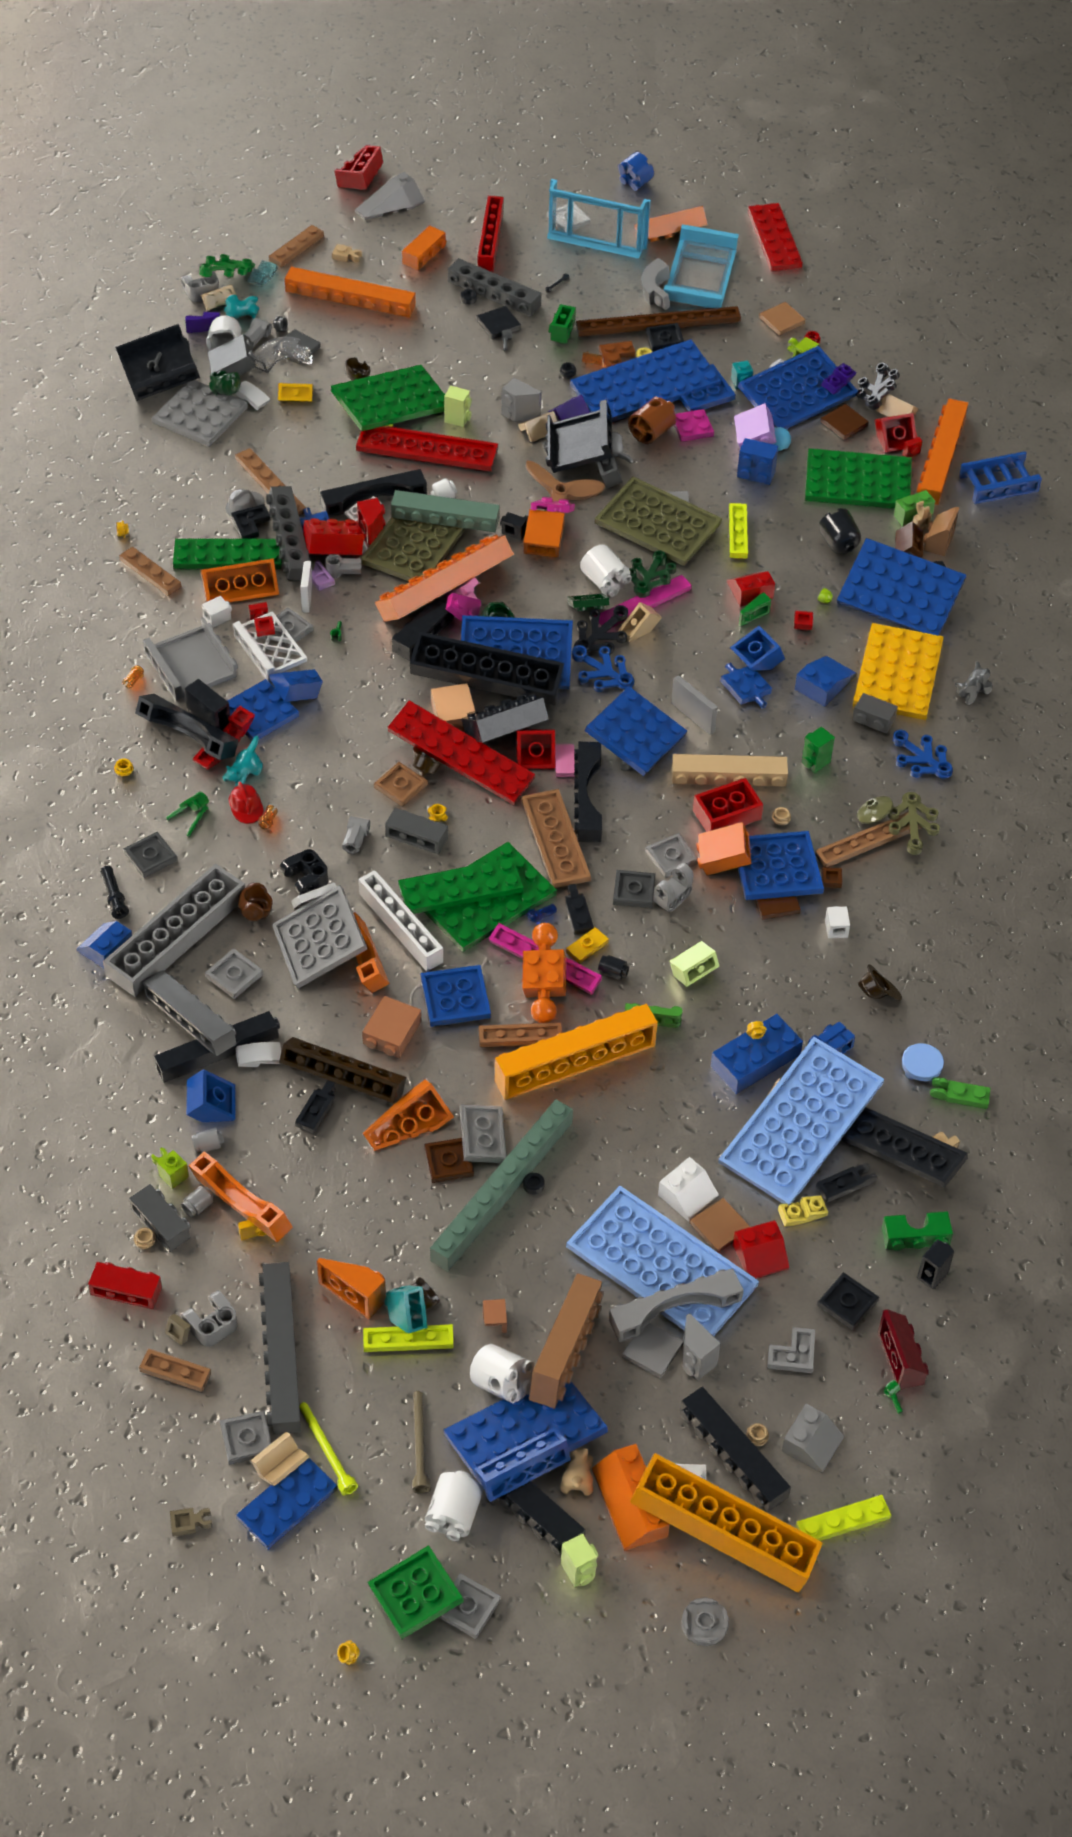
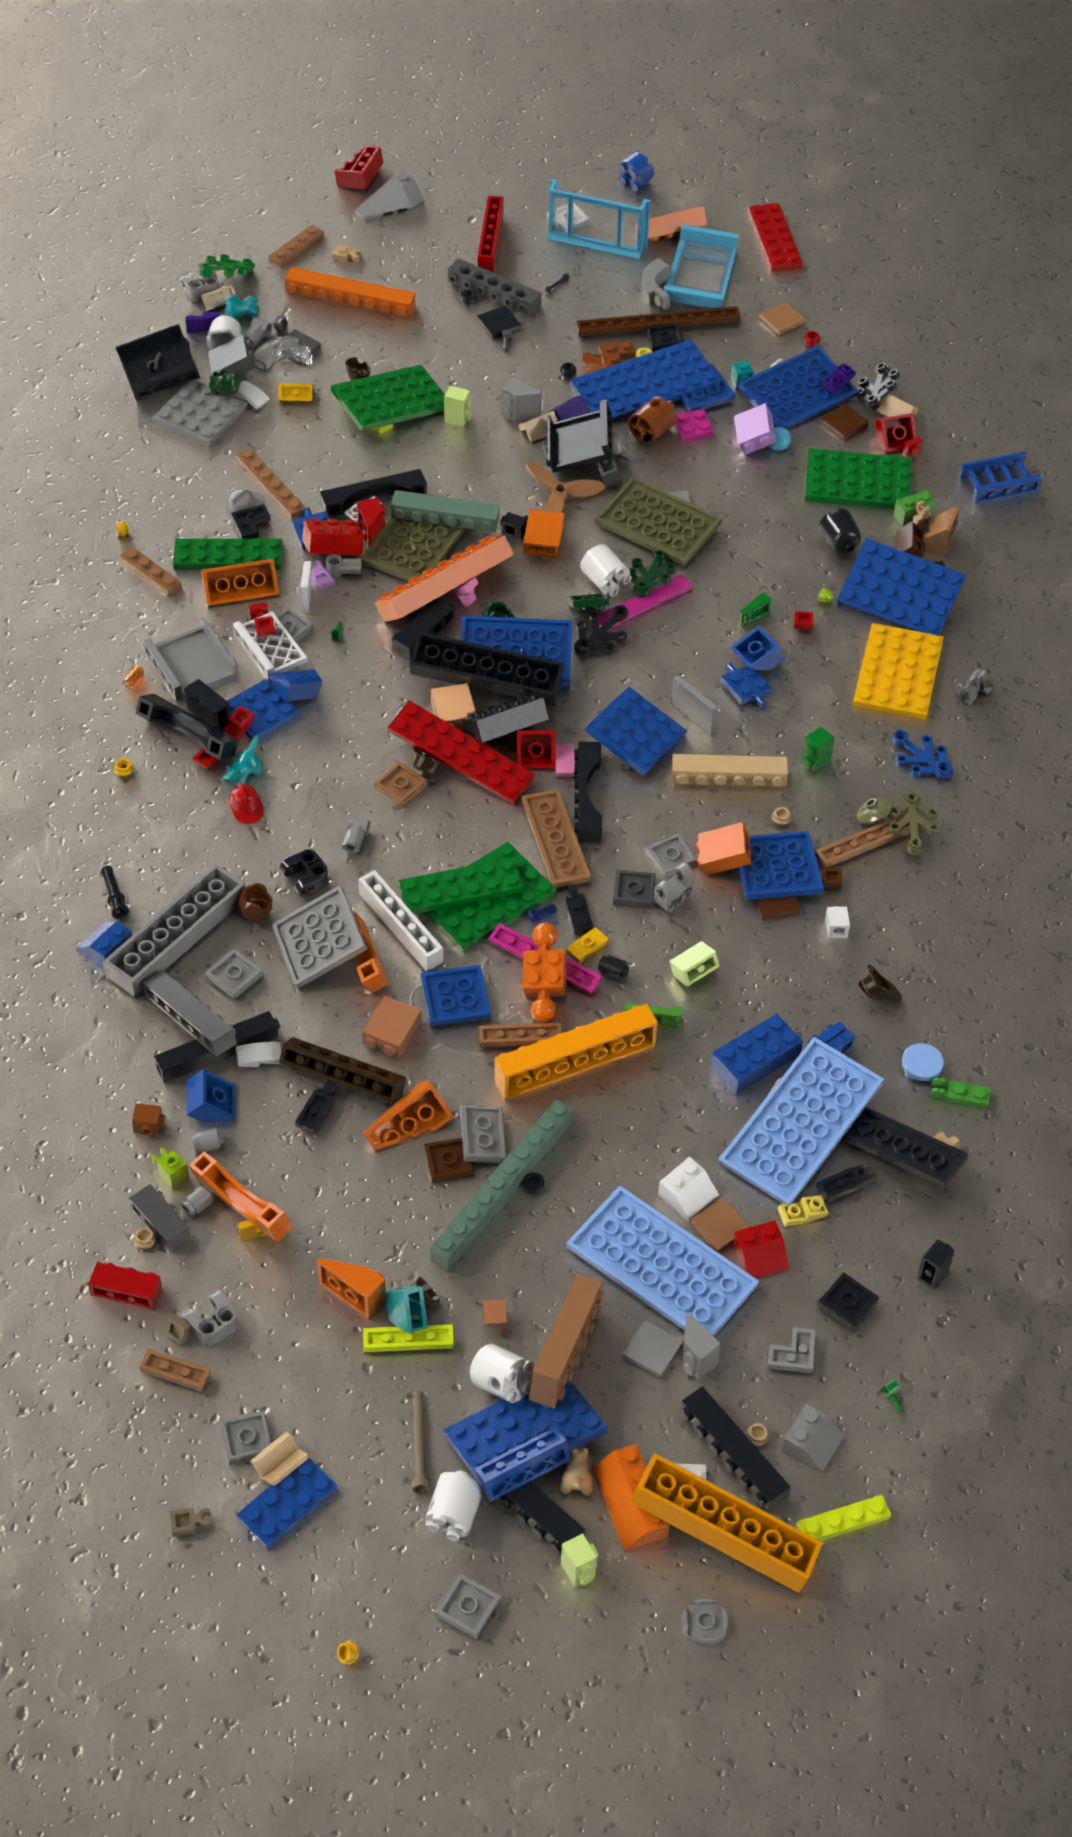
dark grey tile [123,832,178,878] -> none
green plant [166,791,209,837] -> none
white brick [202,596,232,628] -> none
clear light blue slope [247,260,278,287] -> none
clear orange pin [258,805,278,830] -> none
dark grey brick [259,1262,301,1434] -> none
dark grey brick [266,486,312,580] -> none
white tile [291,882,337,908] -> none
neon yellow piece [299,1402,358,1496] -> none
red plate [356,426,498,472] -> none
green plate [367,1545,464,1639] -> none
dark grey brick [385,808,448,855] -> none
orange brick [402,226,446,271] -> none
yellow plate [428,804,448,822] -> none
white head [430,478,458,499] -> none
dark pink wing [446,593,481,621] -> none
dark pink wing [530,497,575,513] -> none
green brick [548,304,576,343] -> none
blue plant [572,645,635,692] -> none
light grey arch [609,1268,743,1342] -> none
tan slope [618,602,662,642] -> none
red brick [693,778,763,832] -> none
red slope [727,571,775,607] -> none
neon yellow plate [729,503,748,559] -> none
blue brick [737,438,778,485] -> none
yellow plate [746,1021,767,1039] -> none
lime brick [787,337,819,357] -> none
blue slope [794,656,857,707] -> none
dark grey brick [852,693,898,733] -> none
dark red slope [878,1309,929,1390] -> none
green arch [881,1211,953,1251] -> none
orange brick [916,398,968,505] -> none
none -> dark orange brick [132,1103,165,1135]

